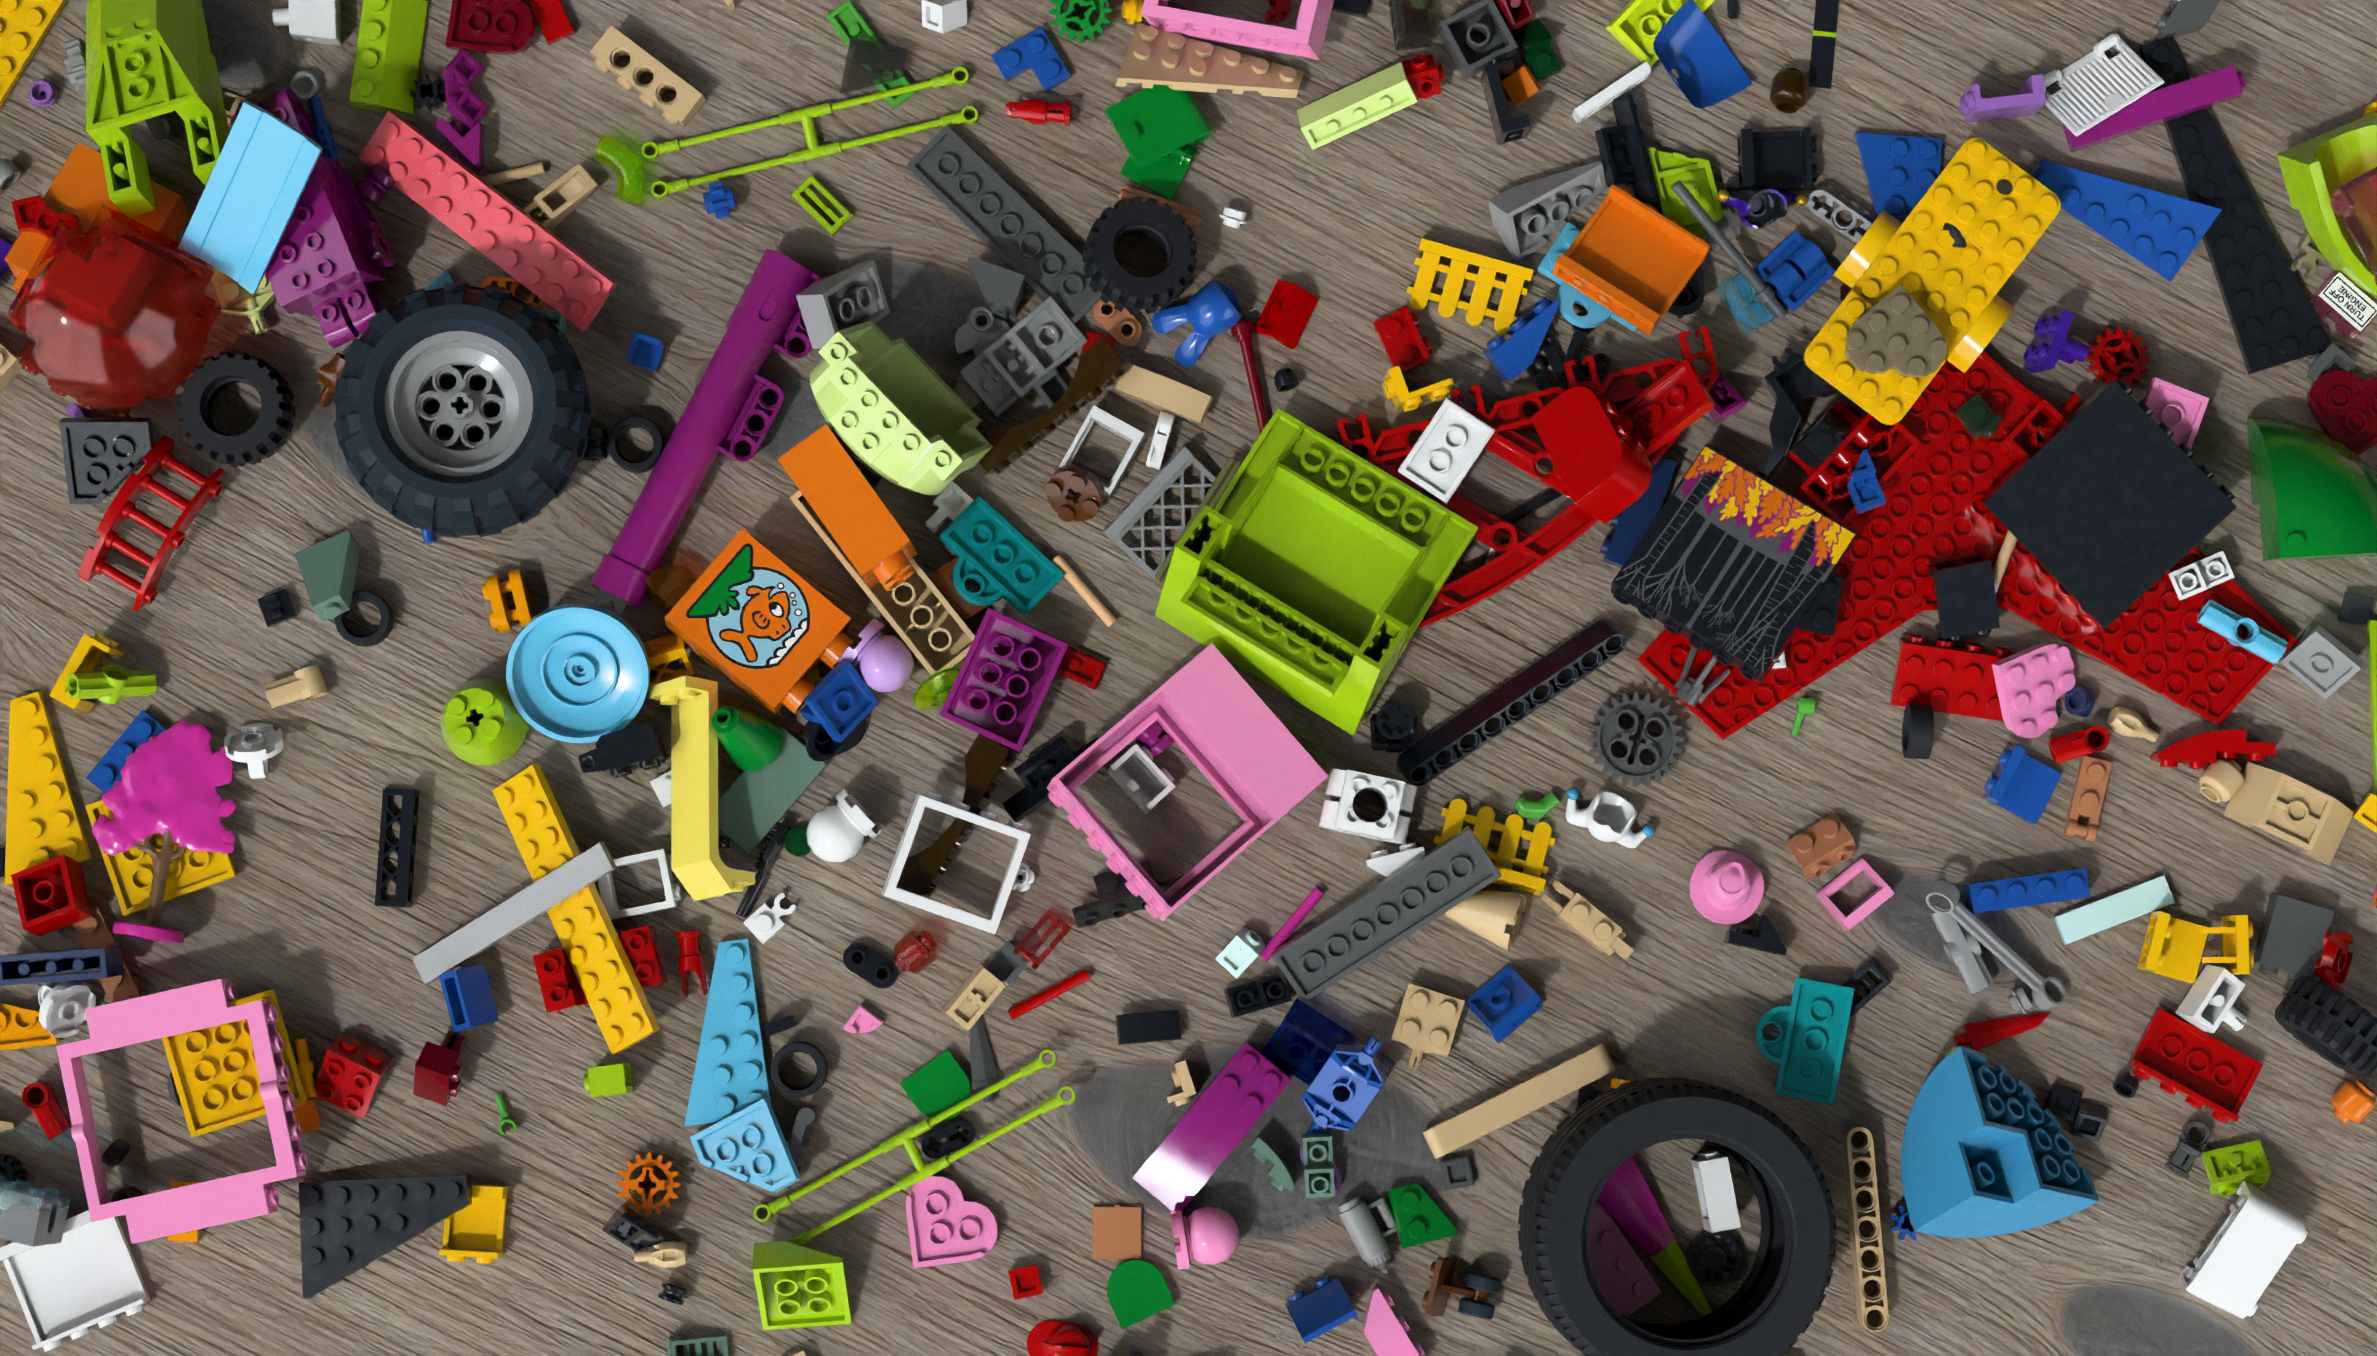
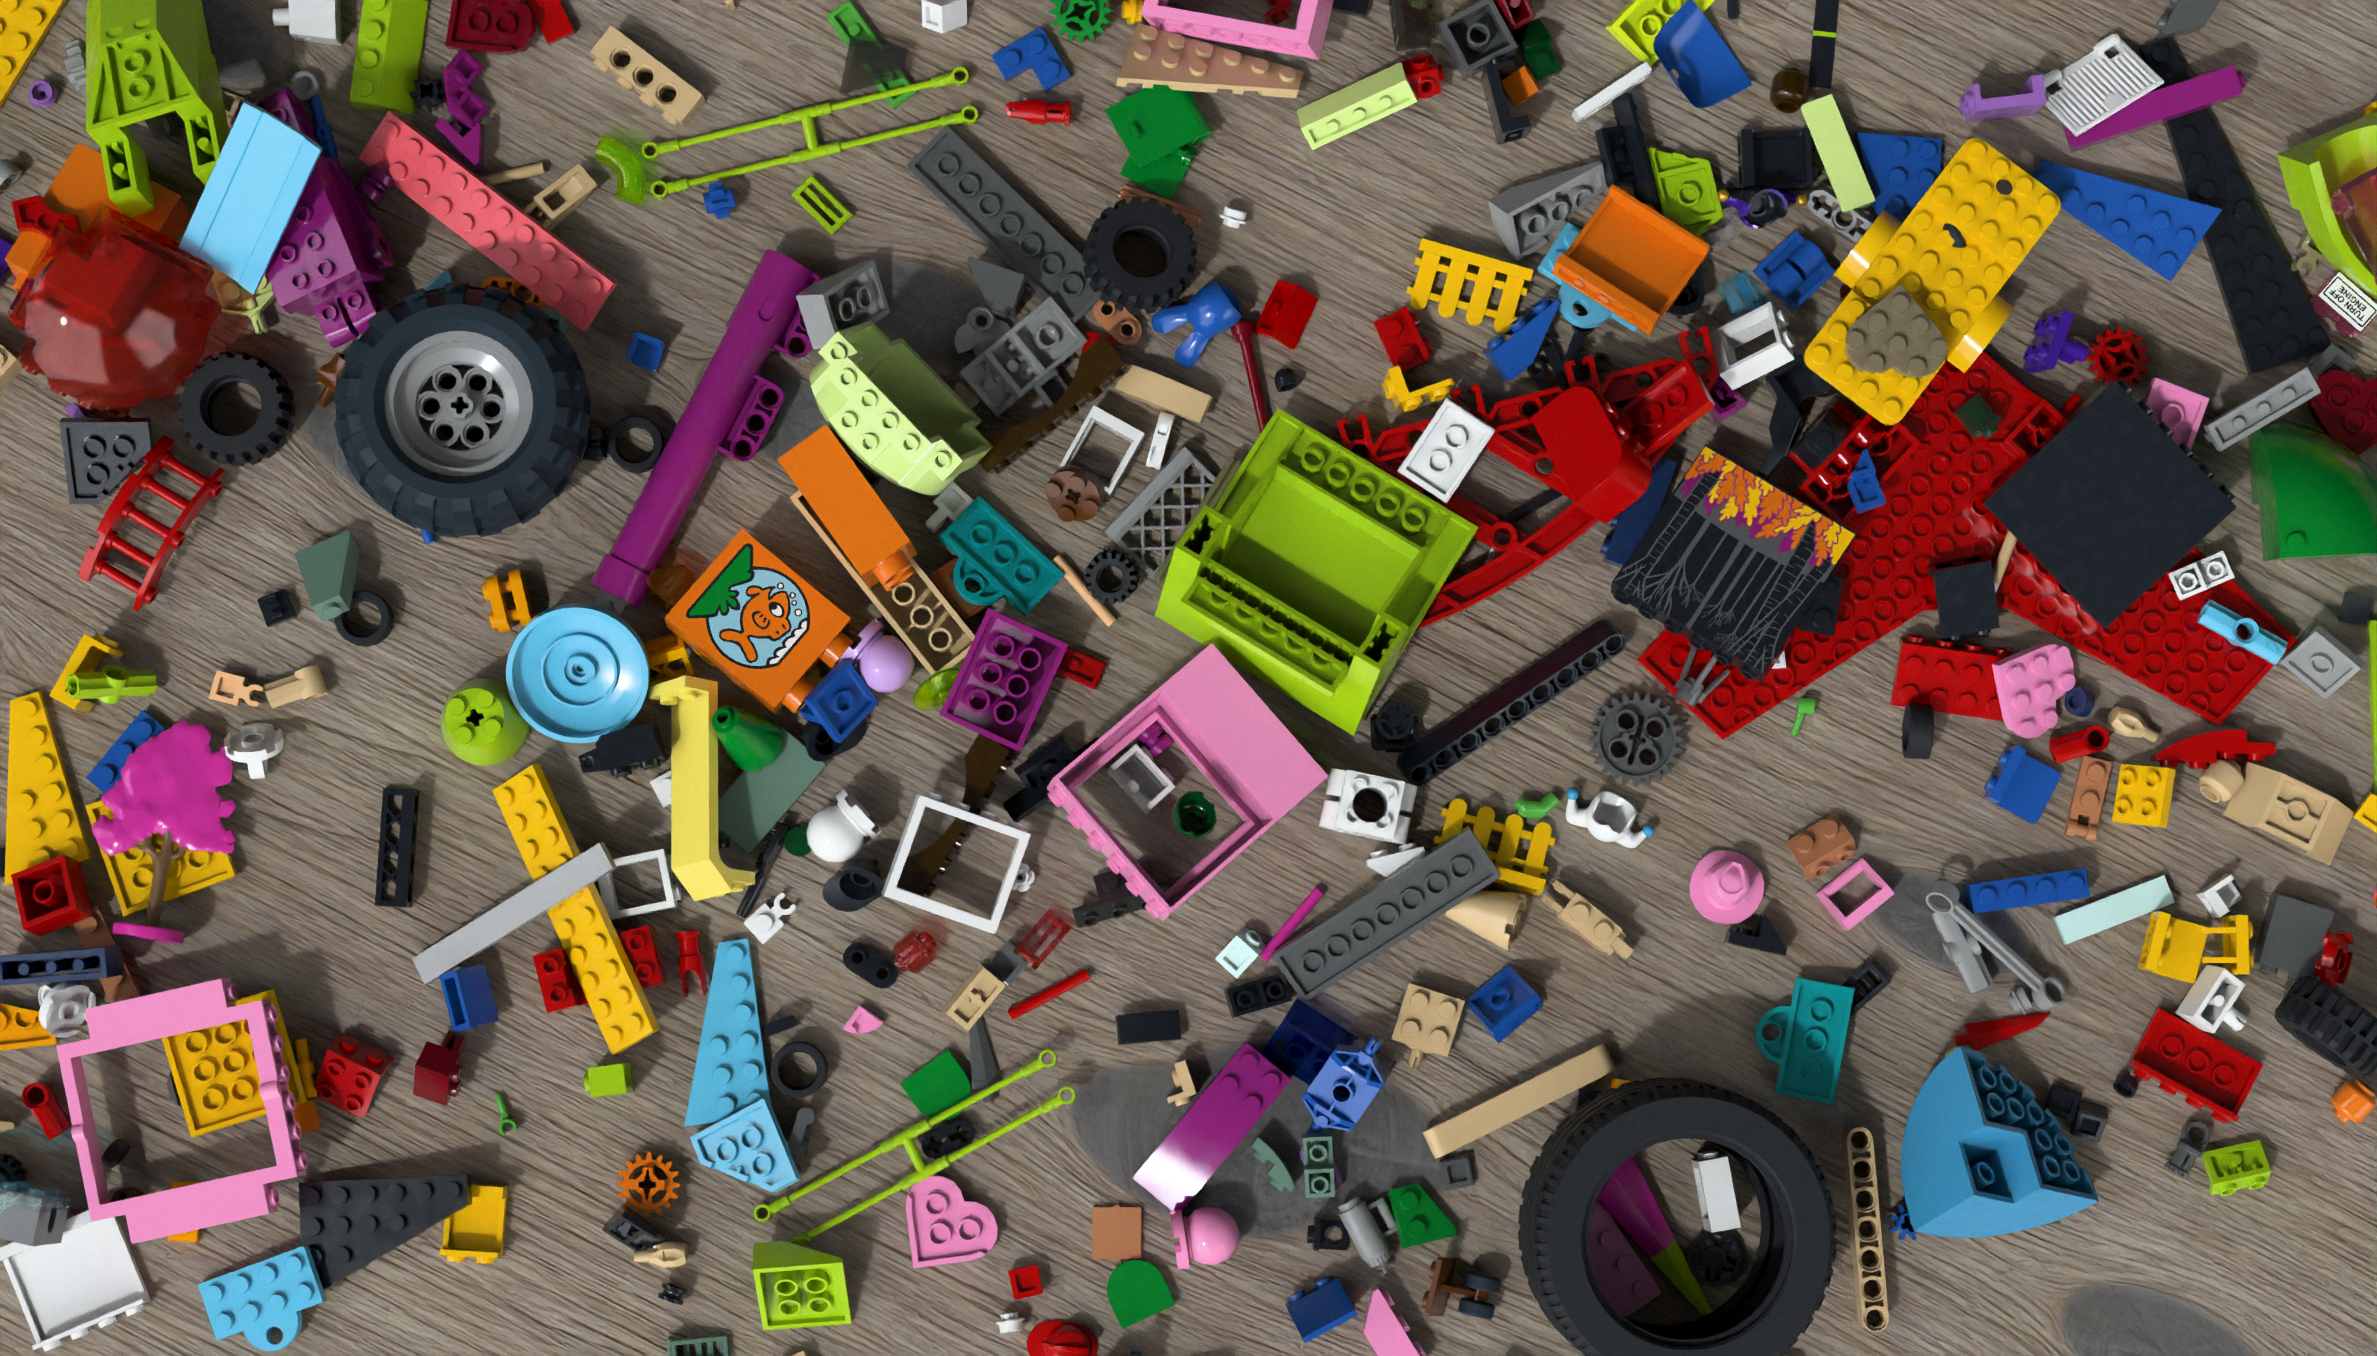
dark grey bar [1671,180,1788,319] -> none
white windscreen [2178,1180,2309,1319] -> none
none -> medium azure plate [197,1244,327,1351]
none -> light nougat plate [209,670,265,707]
none -> black piece [822,859,884,912]
none -> white plate [996,1312,1025,1334]
none -> black tyre [1084,549,1140,605]
none -> dark green hair [1172,791,1217,840]
none -> black bracket [1307,1219,1348,1251]
none -> white window [1709,301,1795,390]
none -> yellowish green panel [1801,94,1876,212]
none -> yellow plate [2112,764,2176,828]
none -> light grey fence [2194,367,2321,451]
none -> white panel [2196,873,2242,918]

